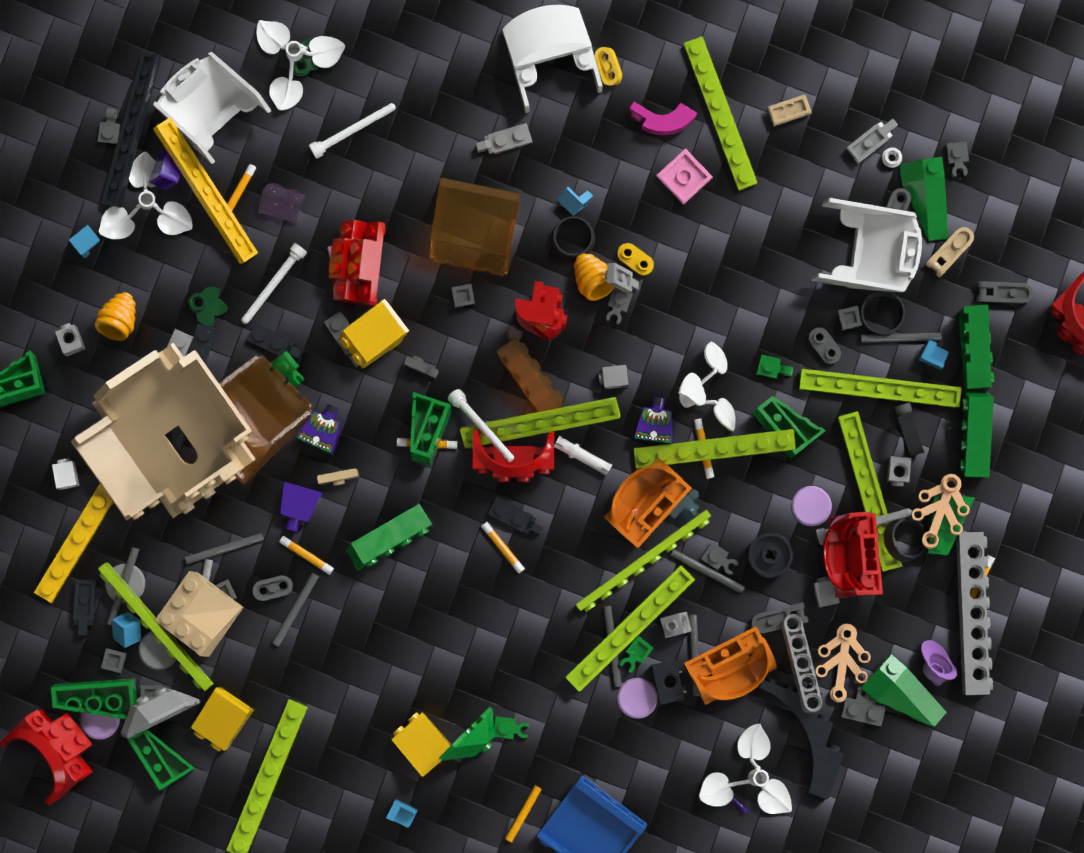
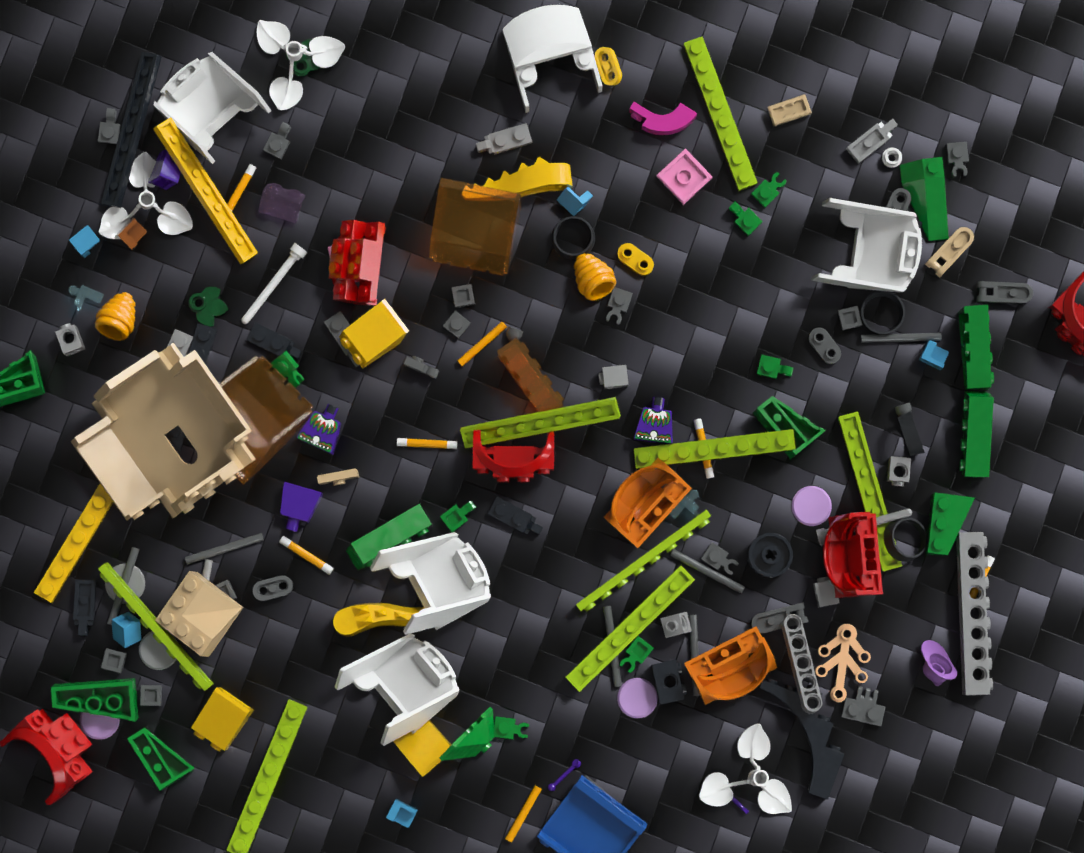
white brick [52,459,79,490] -> none
light grey wedge [121,687,200,739] -> none
dark grey bar [272,573,319,647] -> none
white piece [309,103,396,159] -> none
green wedge [410,392,451,466] -> none
white piece [448,389,514,462] -> none
light orange bar [481,522,525,574] -> none
red piece [515,281,567,341] -> none
white pin [554,436,612,476] -> none
light grey hinge [605,263,639,292] -> none
white plant [678,341,735,432] -> none
lime plate [799,369,961,408] -> none
green wedge [861,654,947,728] -> none
light nougat plant [912,474,970,549] -> none
none -> clear light blue piece [68,285,104,311]
none -> dark orange panel [117,218,147,249]
none -> dark grey plate [263,122,291,160]
none -> yellow animal [333,603,425,637]
none -> white windscreen [335,633,459,746]
none -> white windscreen [370,532,491,635]
none -> green plate [440,501,476,533]
none -> dark grey plate [443,311,471,339]
none -> light orange bar [457,322,507,366]
none -> yellow animal [462,157,573,201]
none -> dark purple hinge [548,759,581,791]
none -> green plate [728,201,763,236]
none -> green plate [751,172,787,208]

